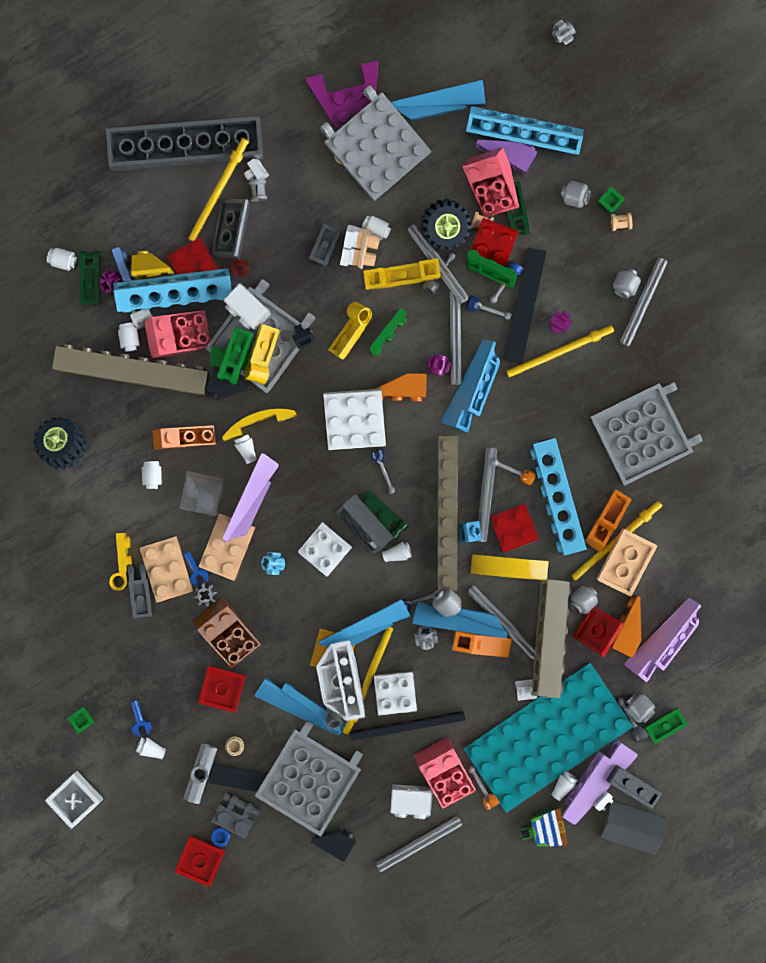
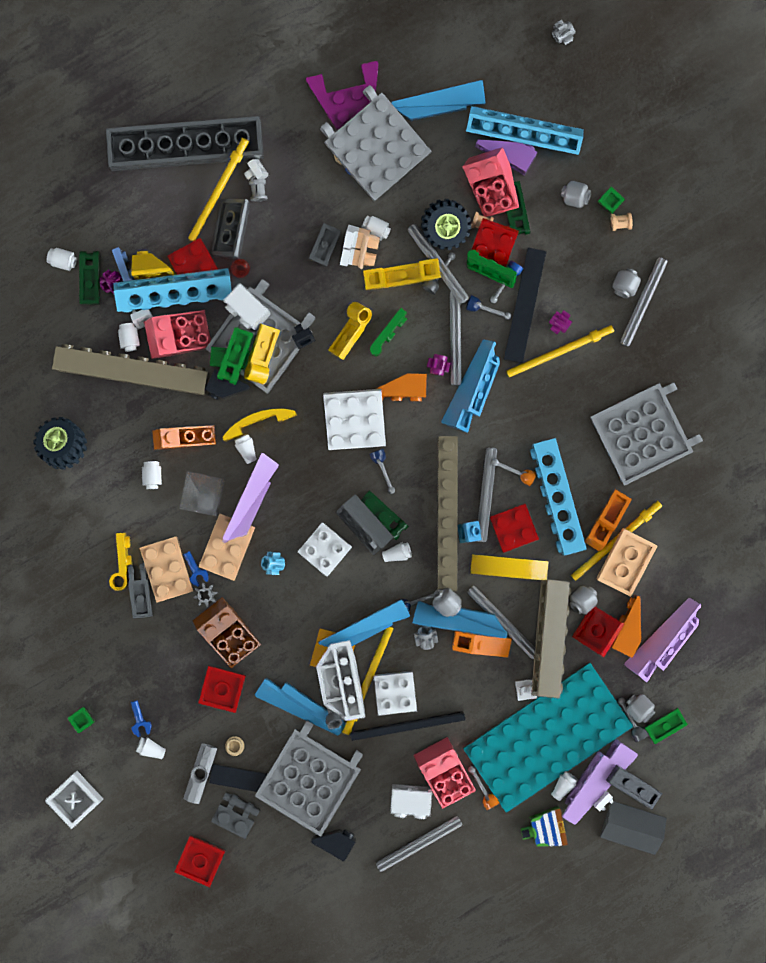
blue tile [211,827,230,847] -> none

